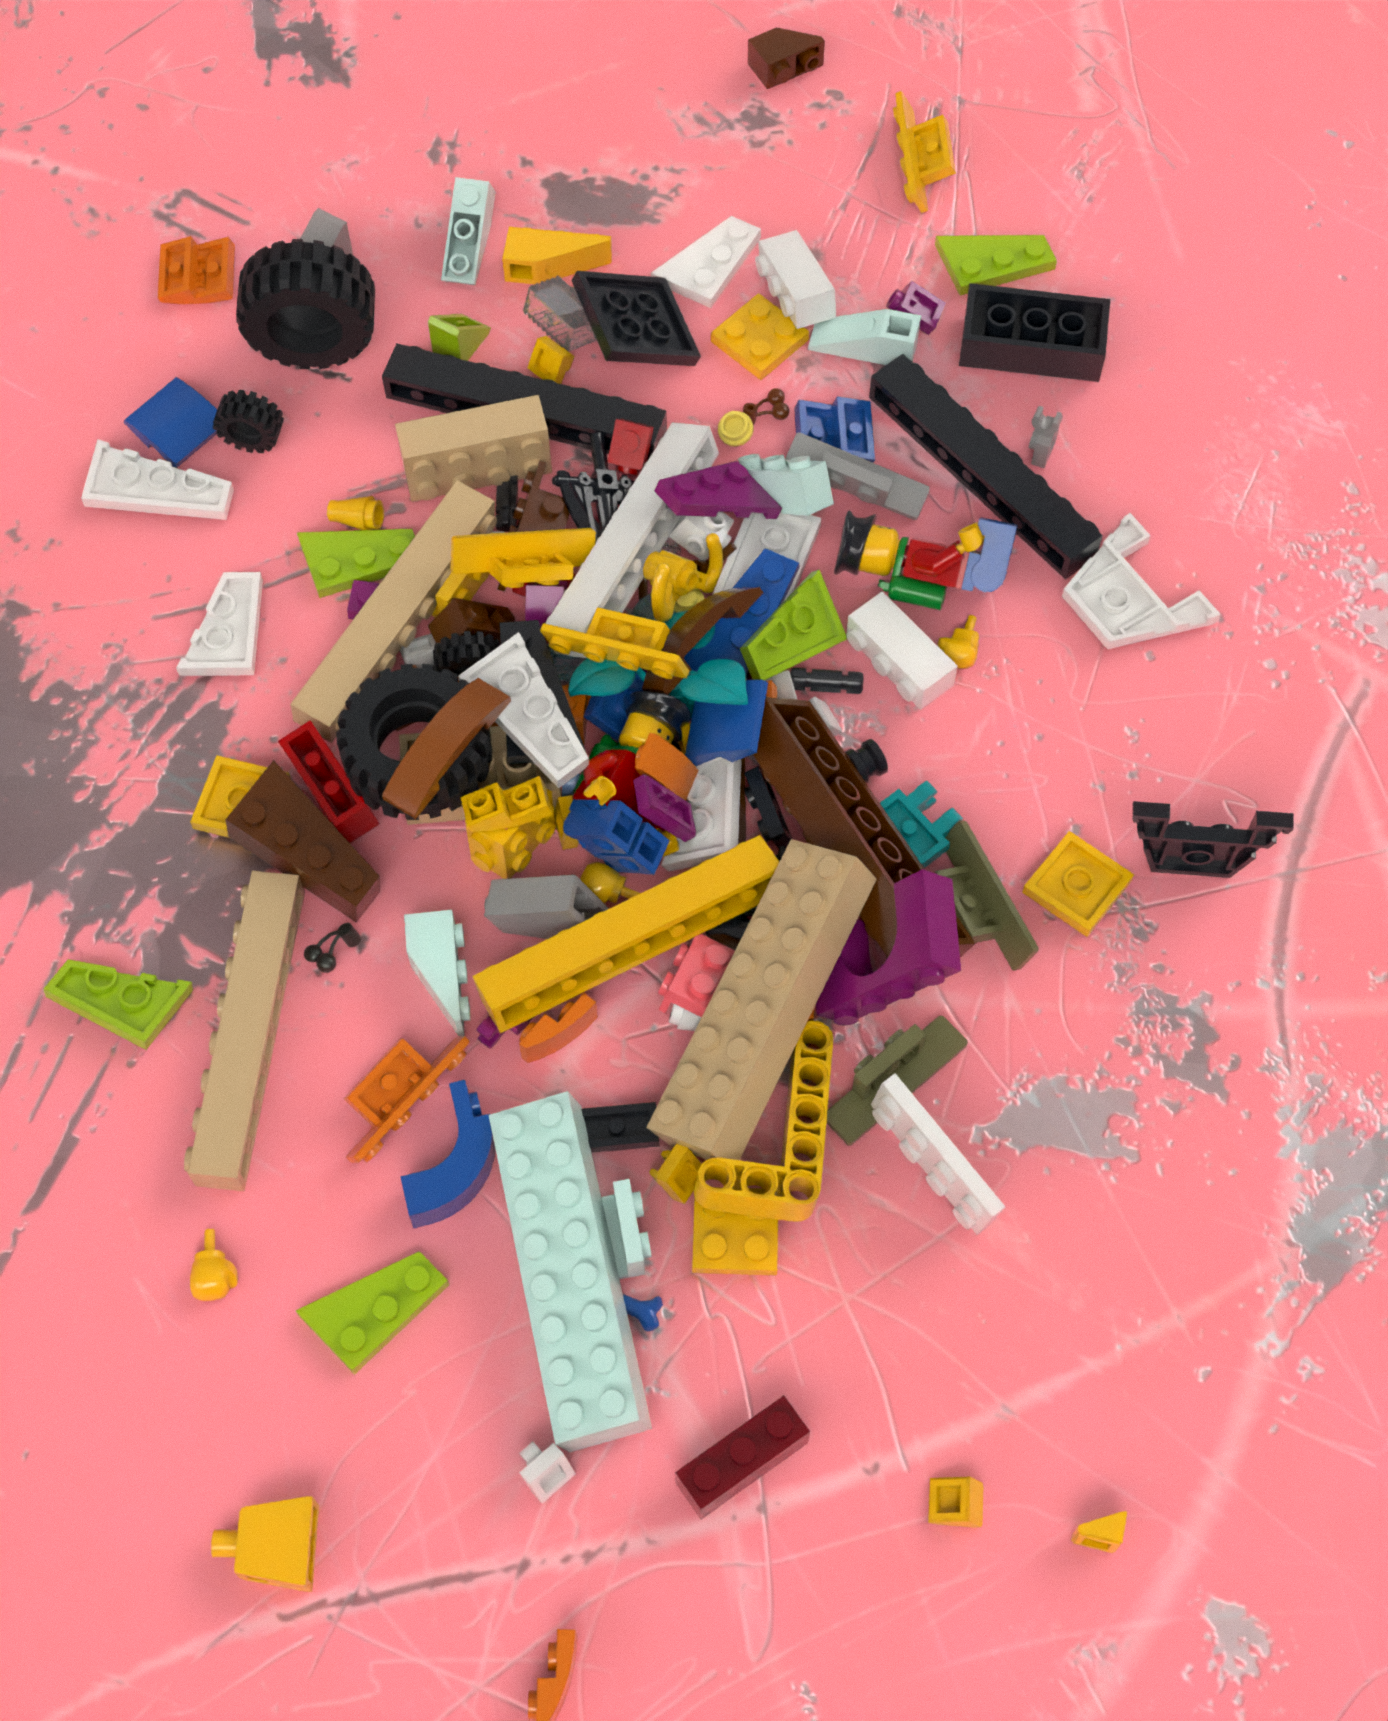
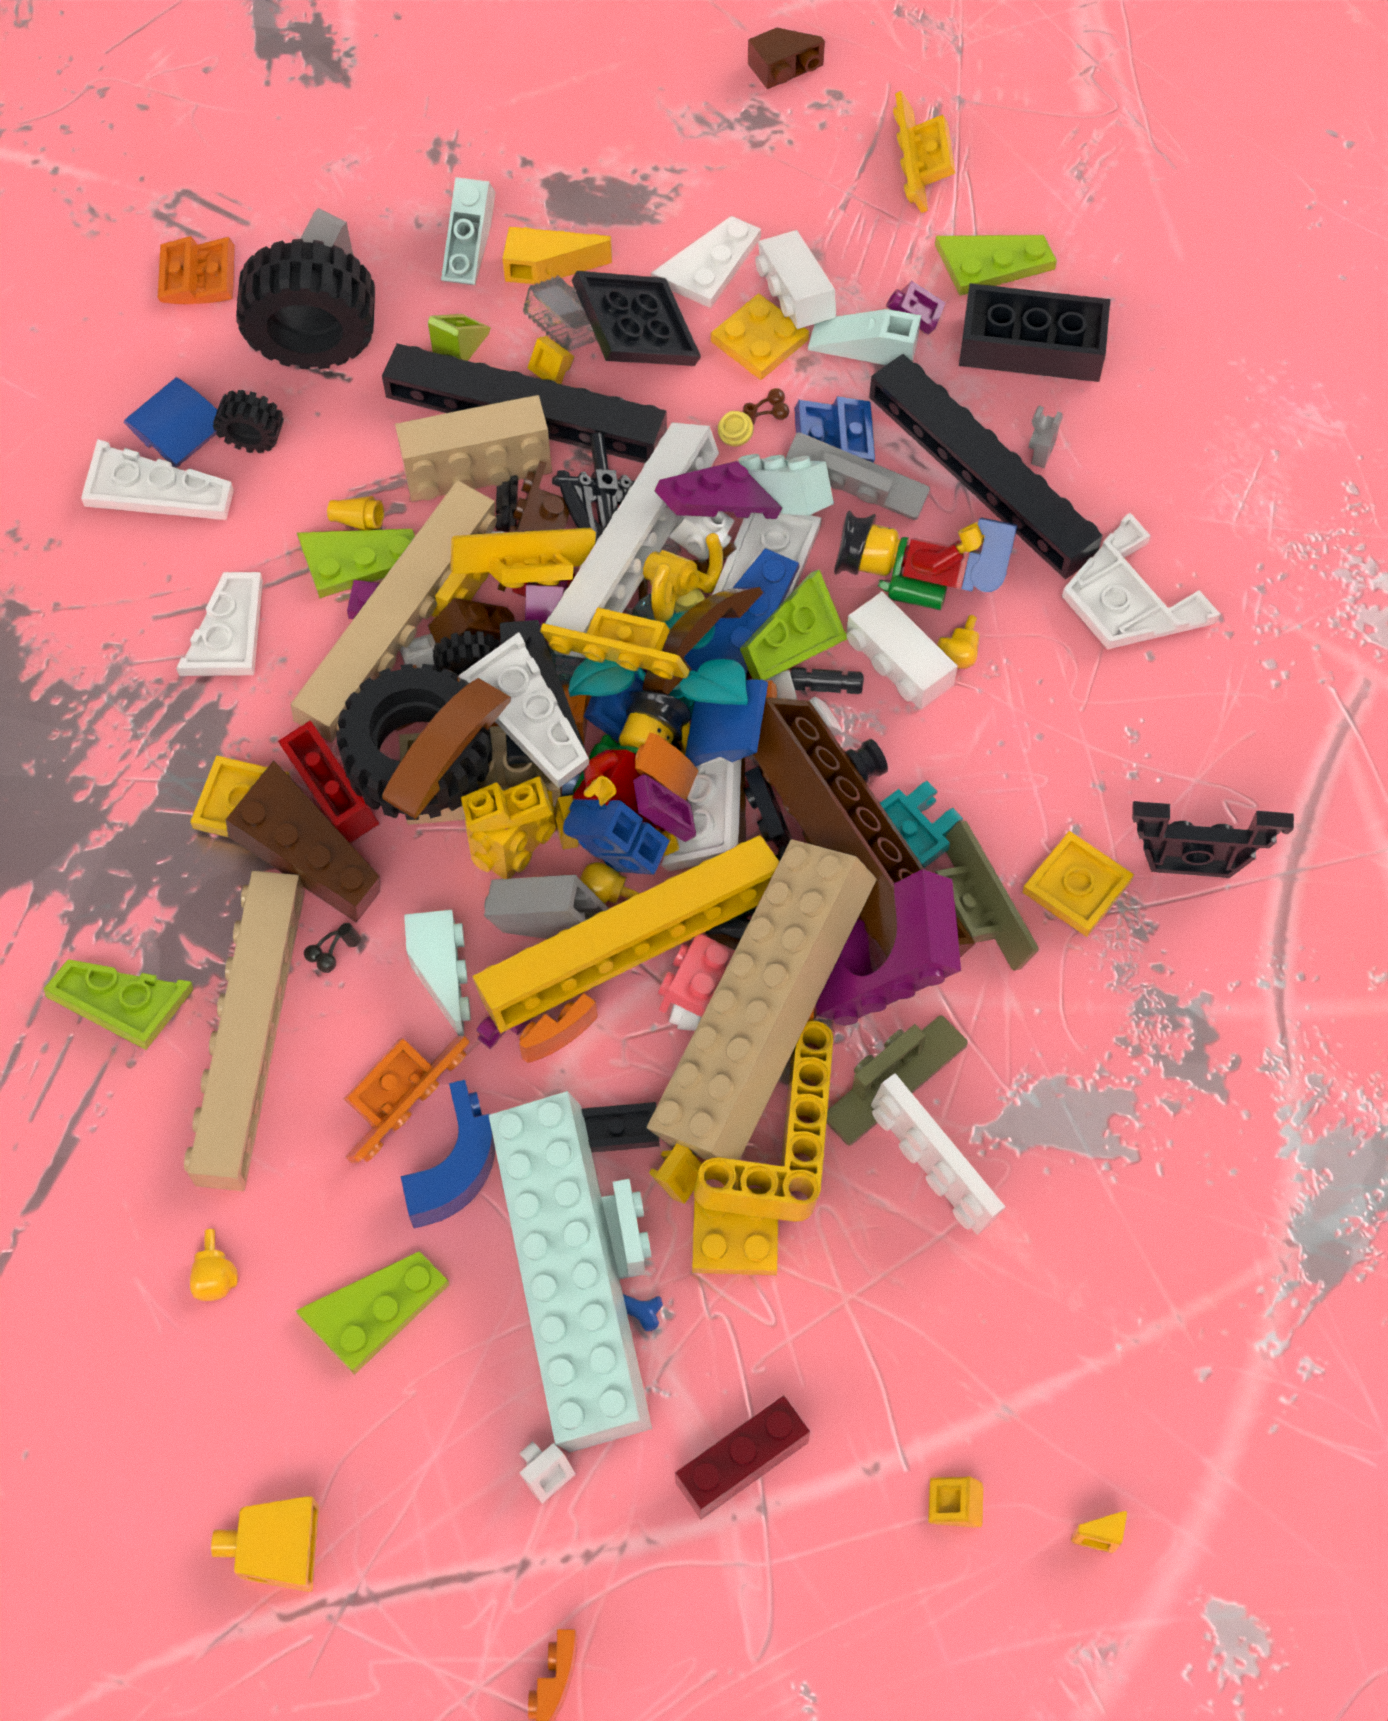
red bracket [607,418,654,475] -> none

